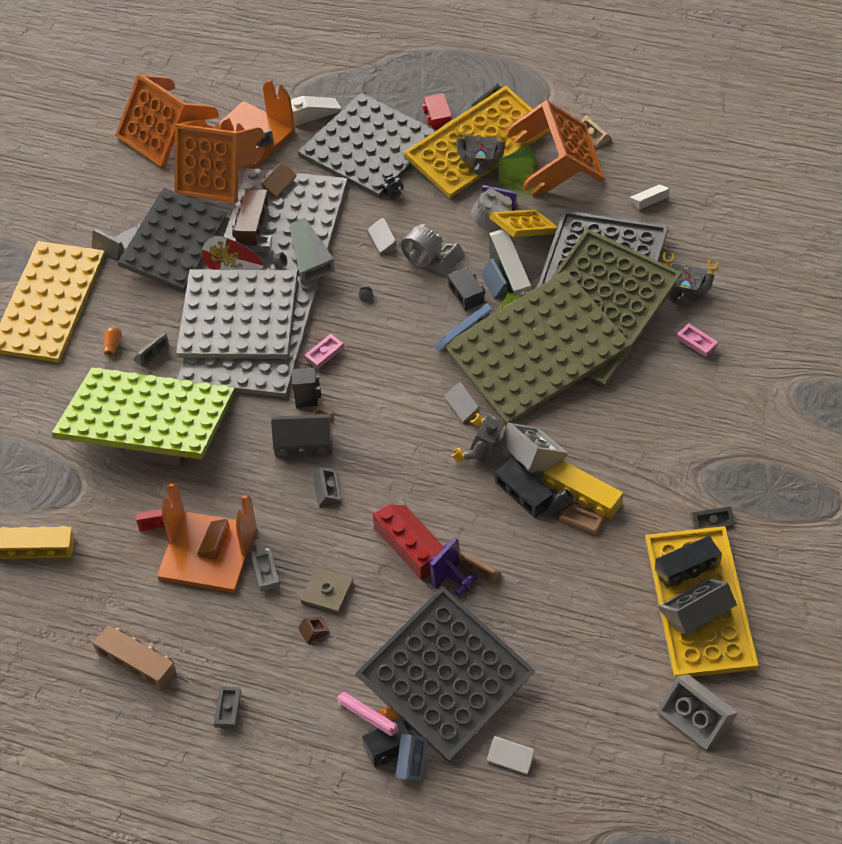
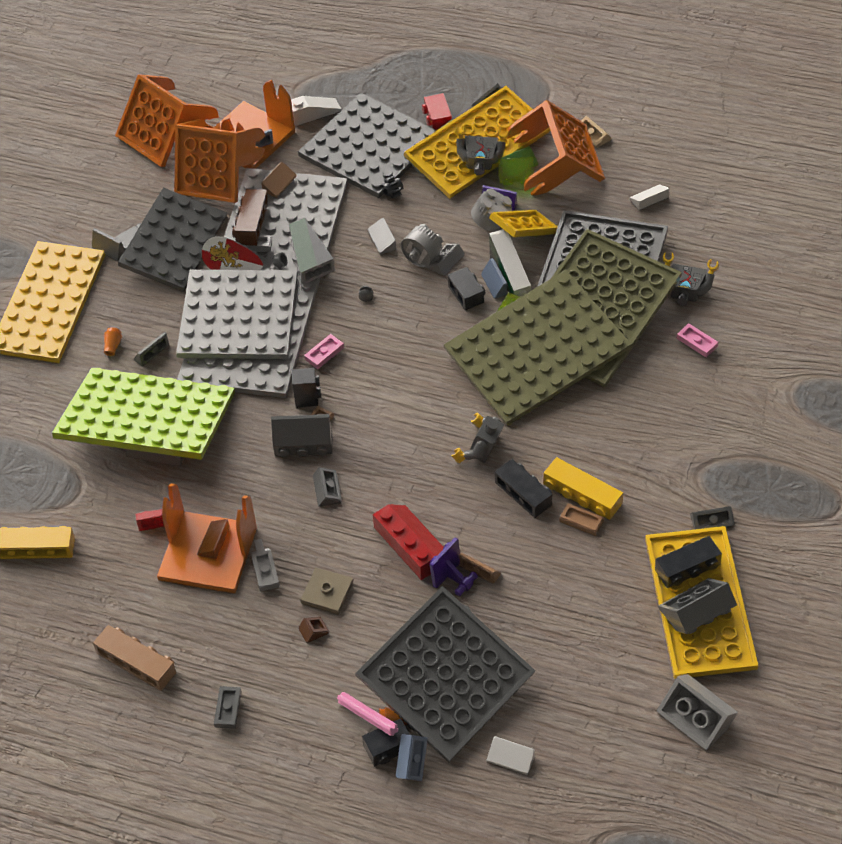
light blue plate [435,303,492,352] -> none
light grey slope [444,382,479,423] -> none
light grey slope [500,423,568,473] -> none
black cone [545,488,575,517] -> none

